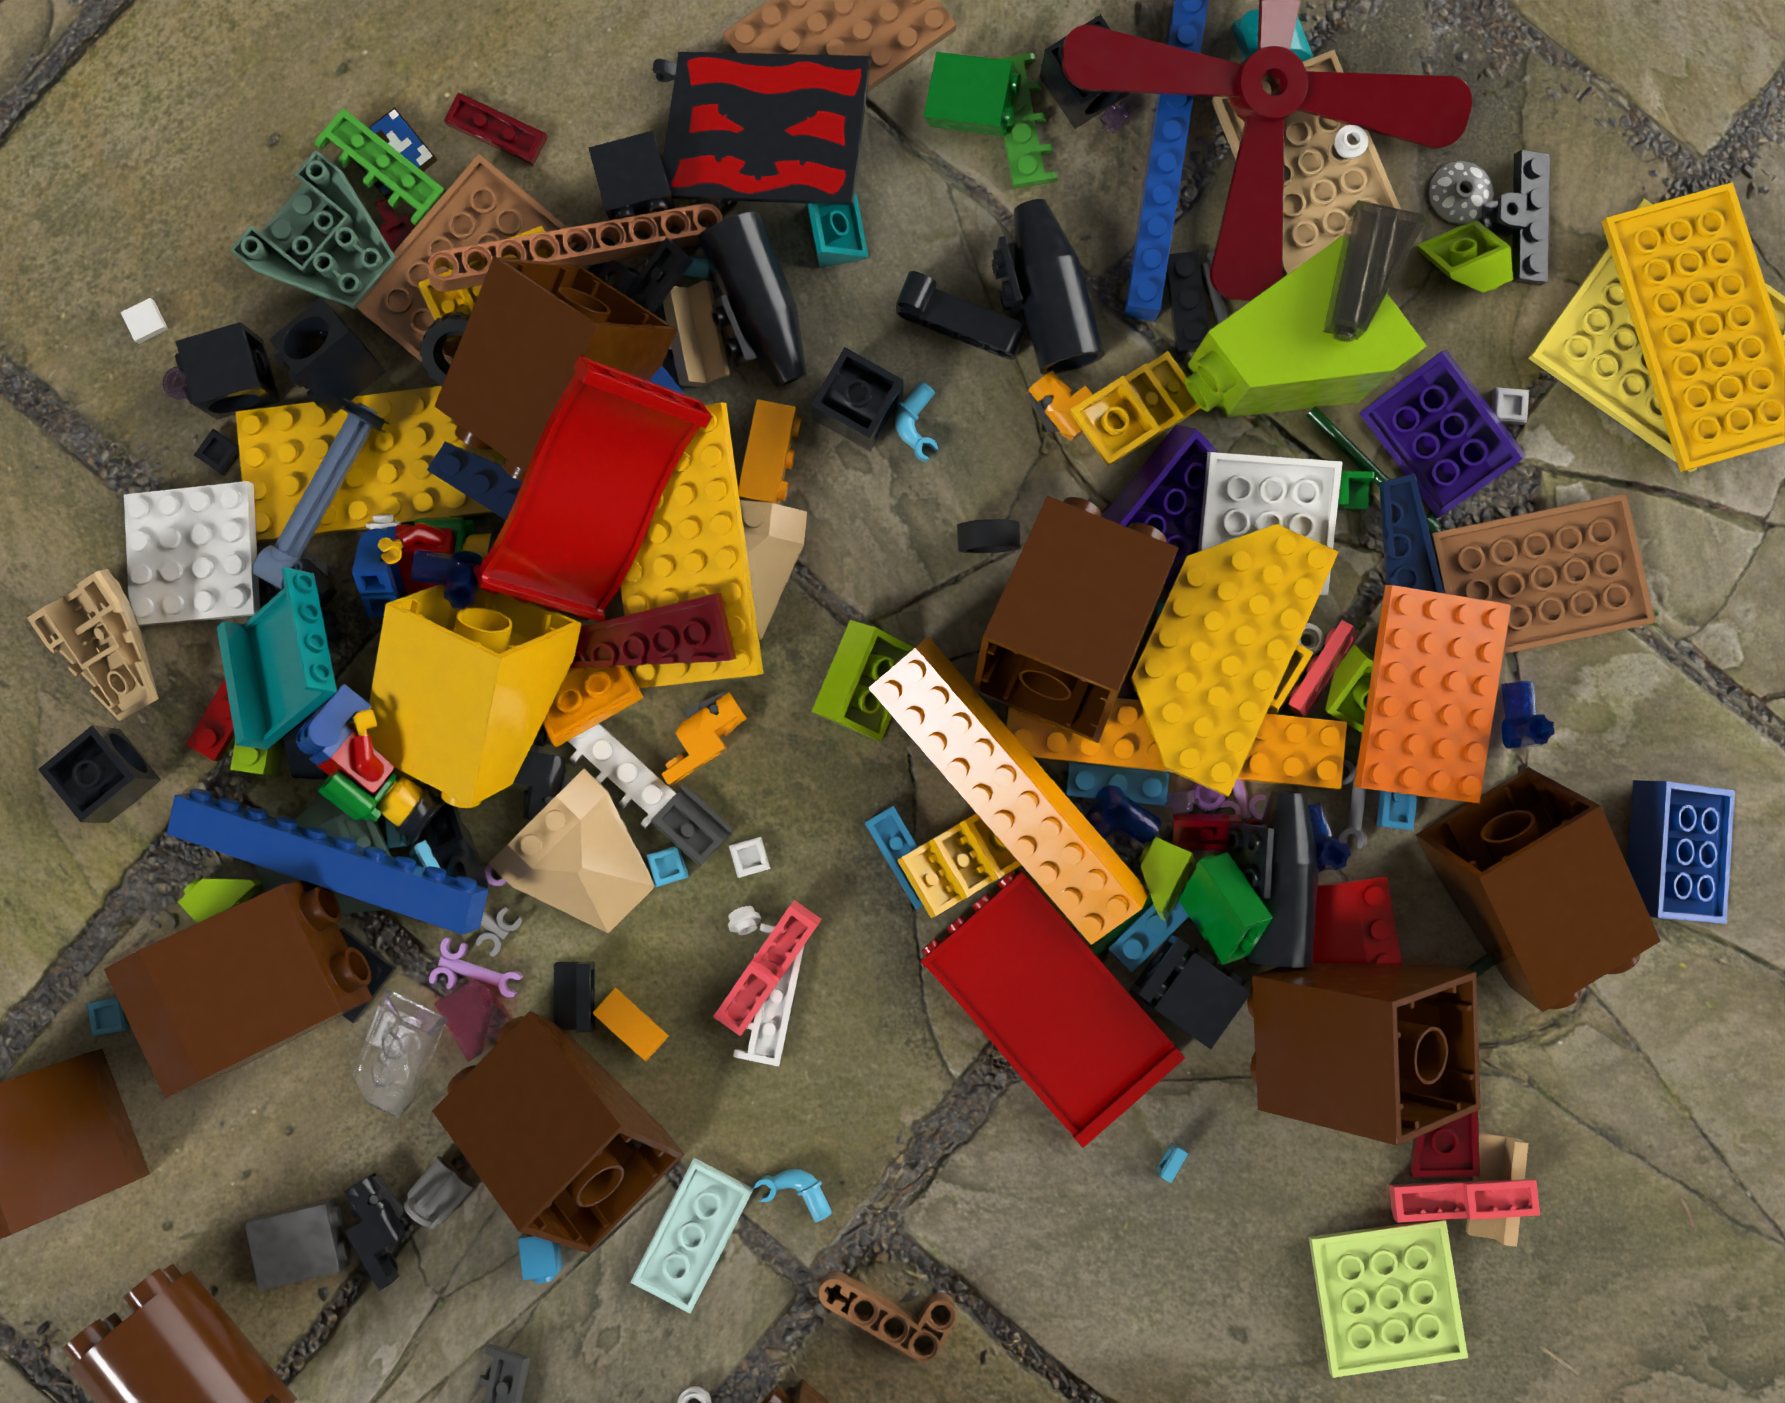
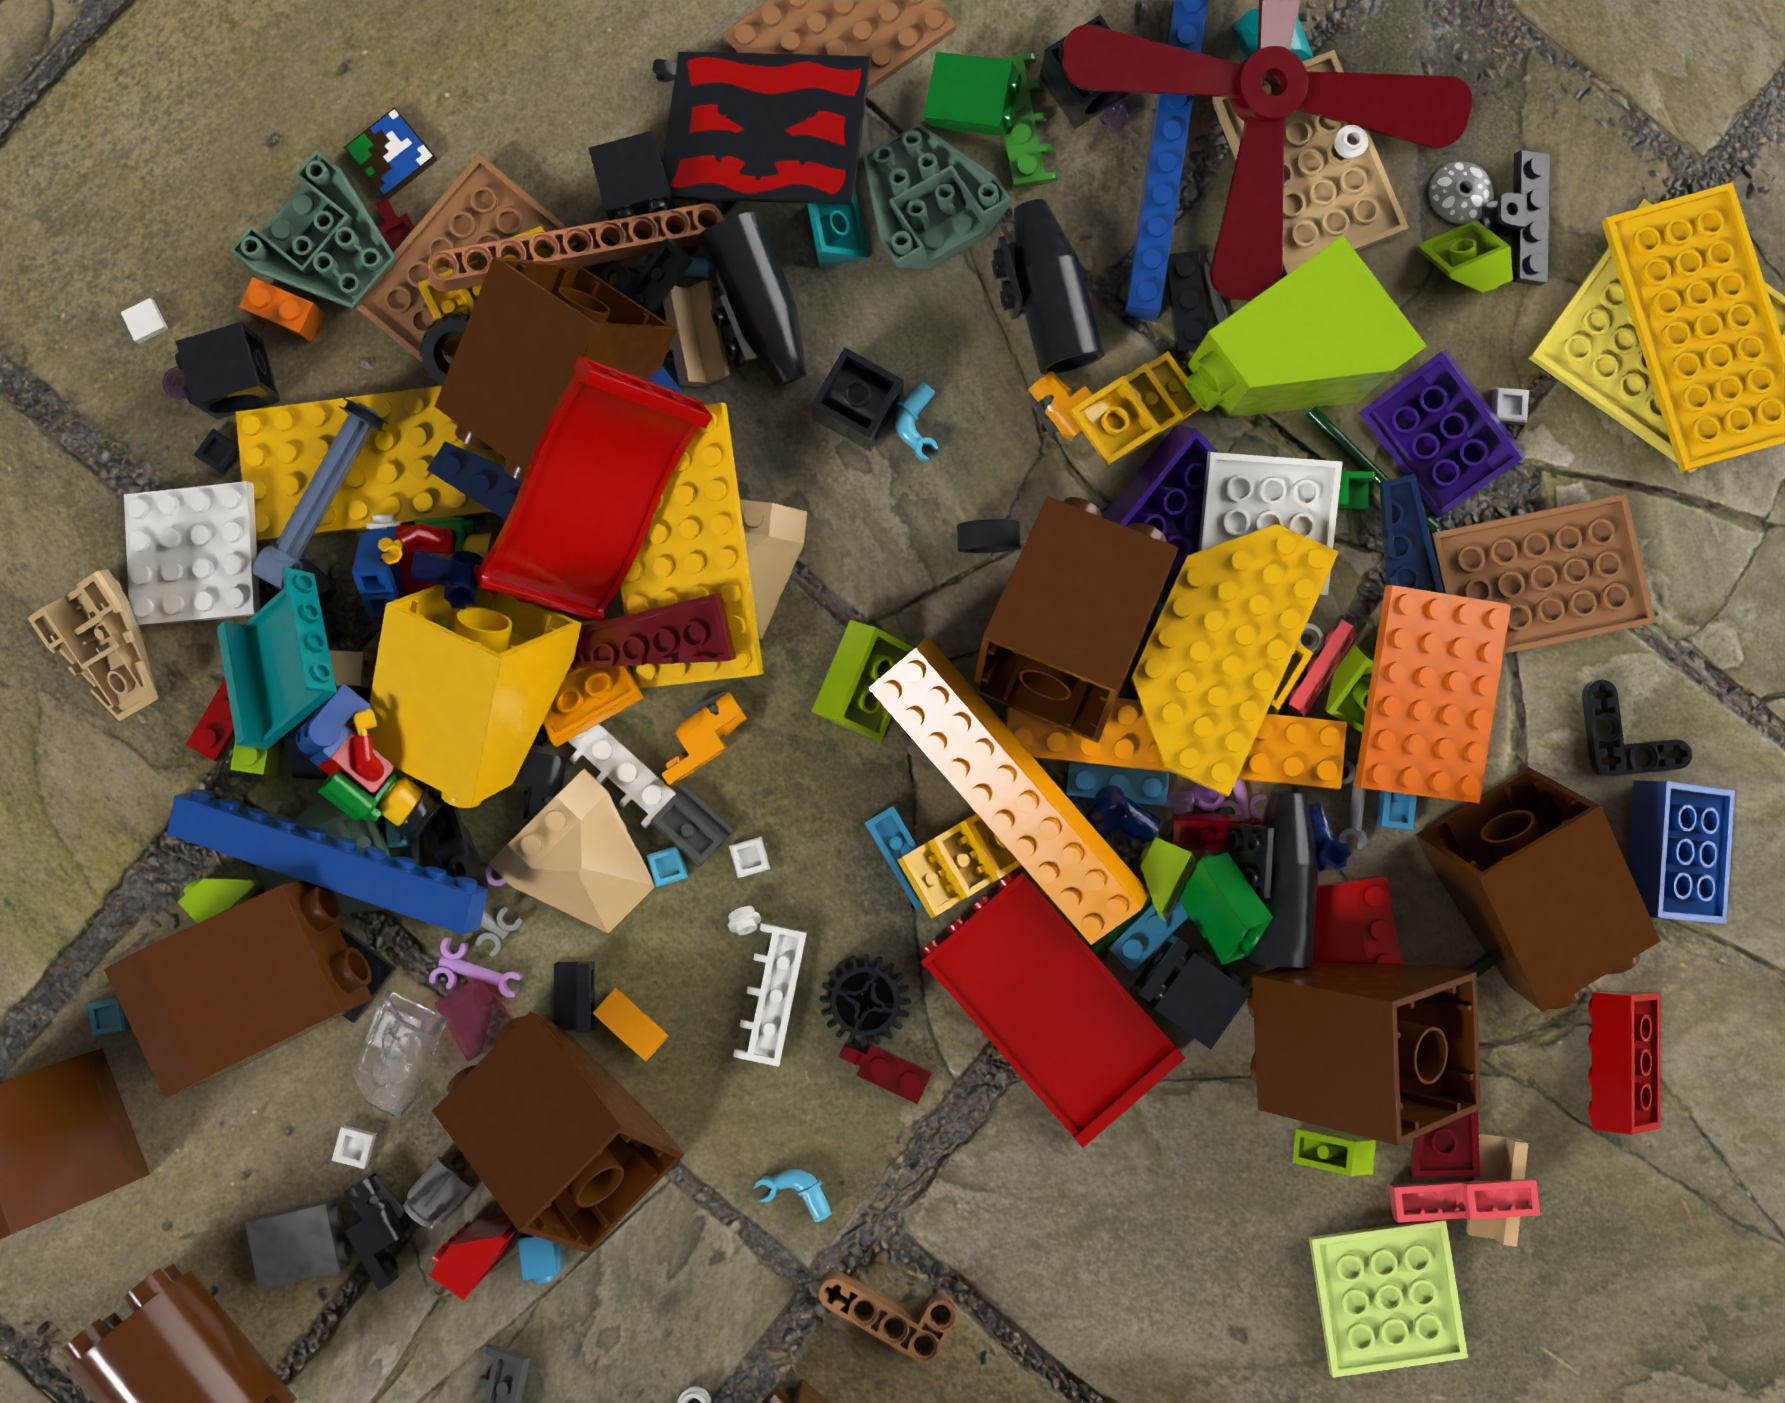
black brick [38,725,161,823] -> none
black brick [269,297,386,414] -> none
bright green hinge [315,108,446,226] -> none
medium azure tile [409,840,440,868] -> none
dark red tile [444,92,548,166] -> none
light aqua tile [630,1158,753,1314] -> none
coral slope [713,900,822,1036] -> none
light orange brick [738,399,802,504] -> none
black beam [896,271,1027,360] -> none
medium azure tile [1156,1142,1188,1183] -> none
clear smoke slope [1323,200,1427,342] -> none
clear blue piece [1501,681,1555,749] -> none
none -> orange brick [239,277,325,343]
none -> tan brick [329,650,377,691]
none -> white tile [332,1125,377,1169]
none -> red slope [428,1212,519,1301]
none -> black gear [820,954,911,1046]
none -> dark red plate [839,1043,932,1104]
none -> sand green wedge [863,124,1012,269]
none -> lime slope [1292,1128,1376,1176]
none -> black beam [1582,680,1692,776]
none -> red slope [1588,991,1661,1135]

